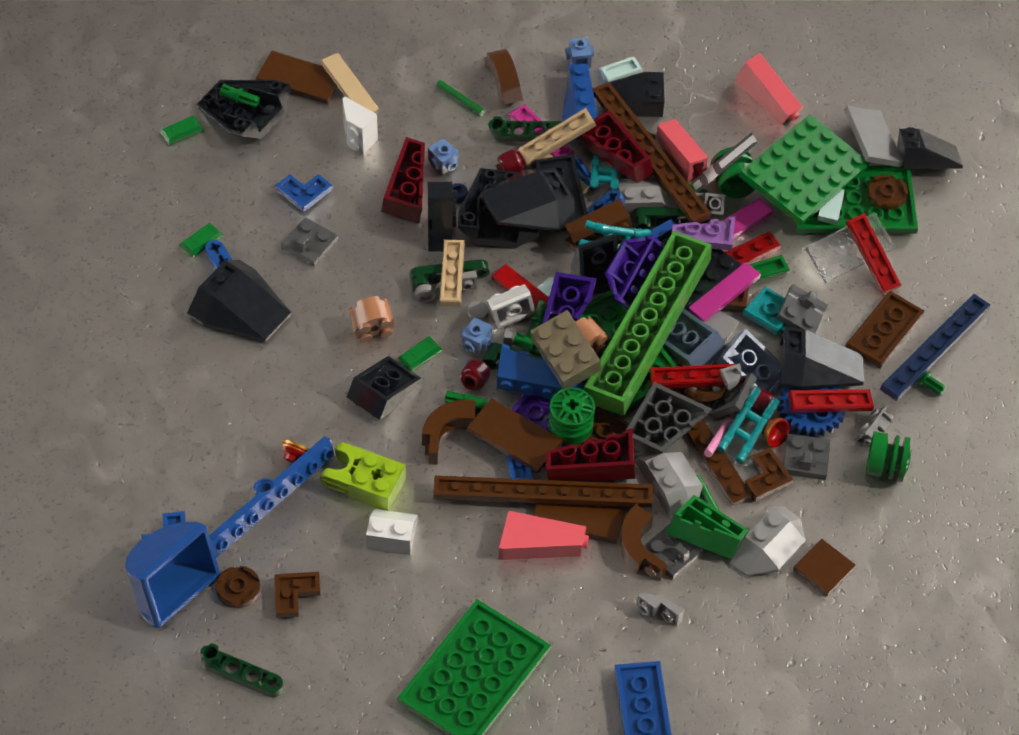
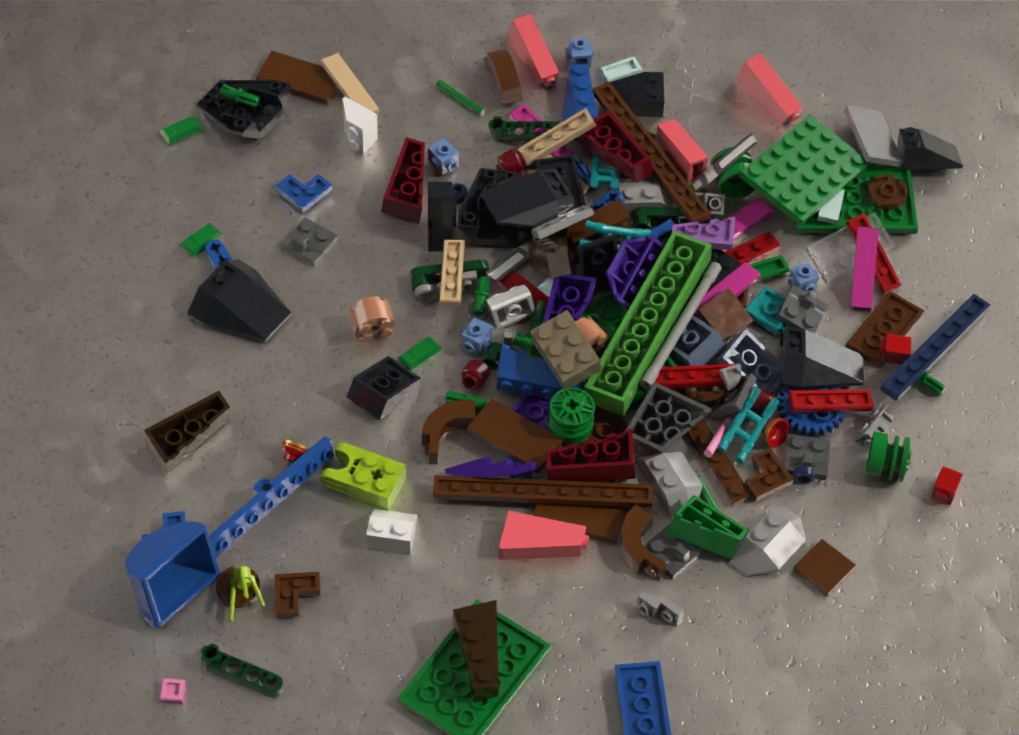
none -> dark brown wedge [144,391,230,475]
none -> bright pink tile [159,678,186,704]
none -> lime plant [229,566,265,622]
none -> dark purple slope [445,457,538,477]
none -> dark brown wedge [453,600,499,702]
none -> green axle [472,277,490,317]
none -> sticker [486,243,530,282]
none -> coral slope [508,14,559,87]
none -> dark brown wedge [527,233,571,278]
none -> light grey tile [531,205,594,239]
none -> light grey piece [639,262,722,389]
none -> reddish brown tile [696,287,754,343]
none -> medium blue brick [788,263,819,293]
none -> dark blue tile [793,466,815,484]
none -> dark pink tile [851,227,879,310]
none -> red brick [879,334,911,365]
none -> red brick [931,466,963,505]

